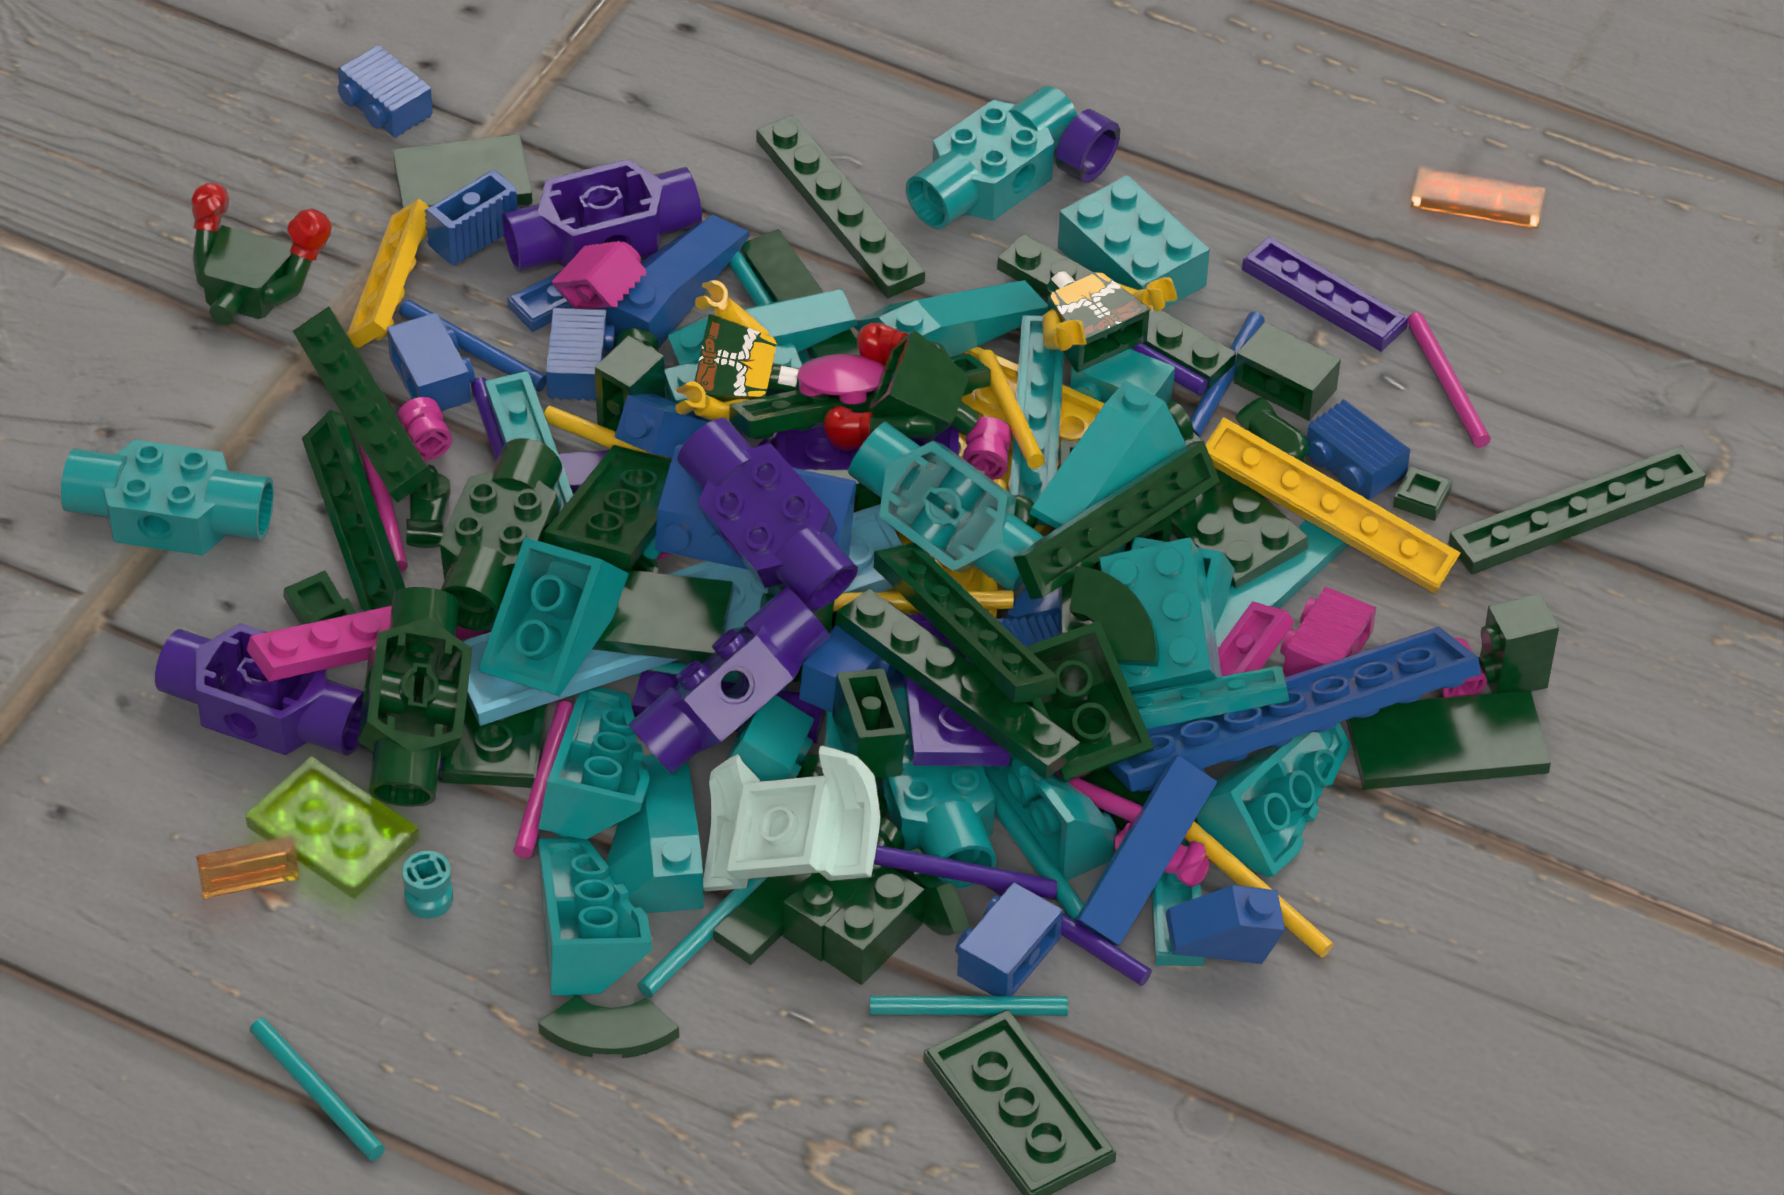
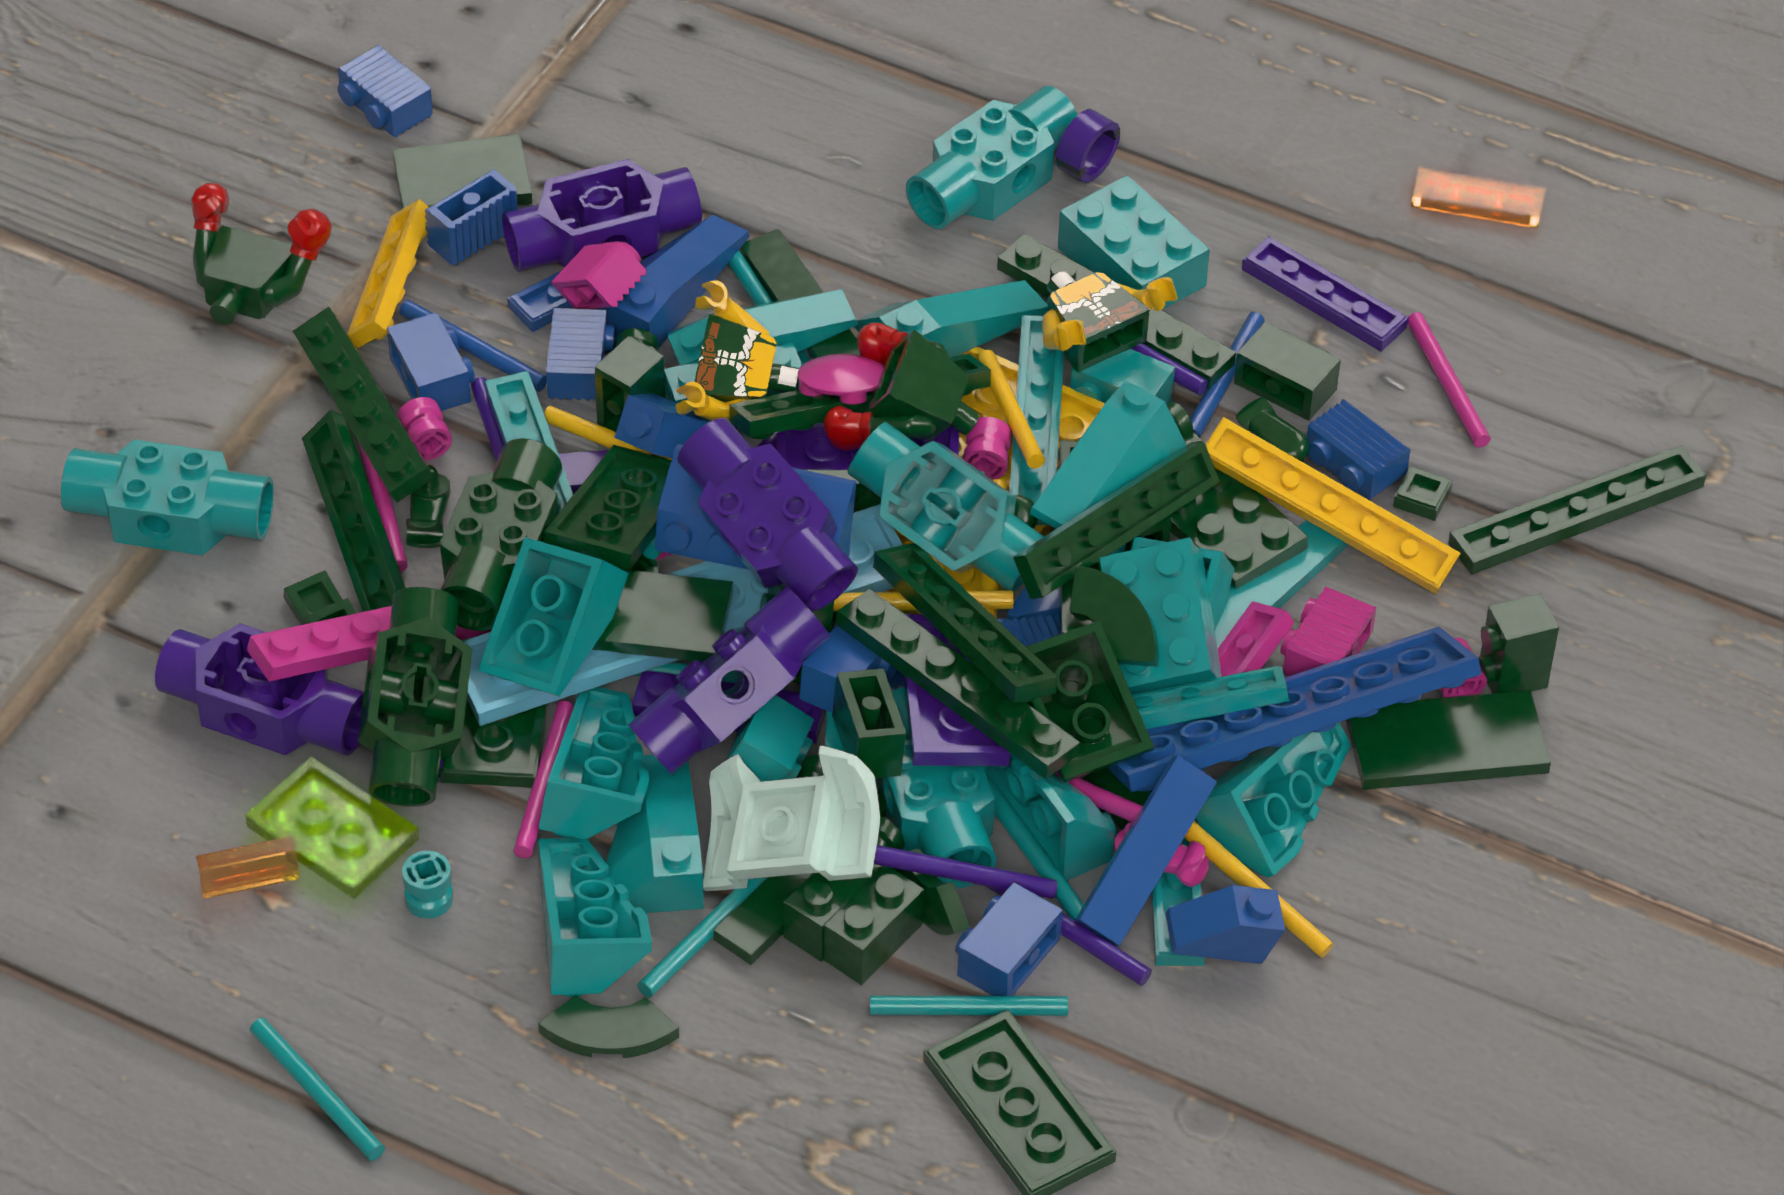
plate [756,115,925,299] -> none

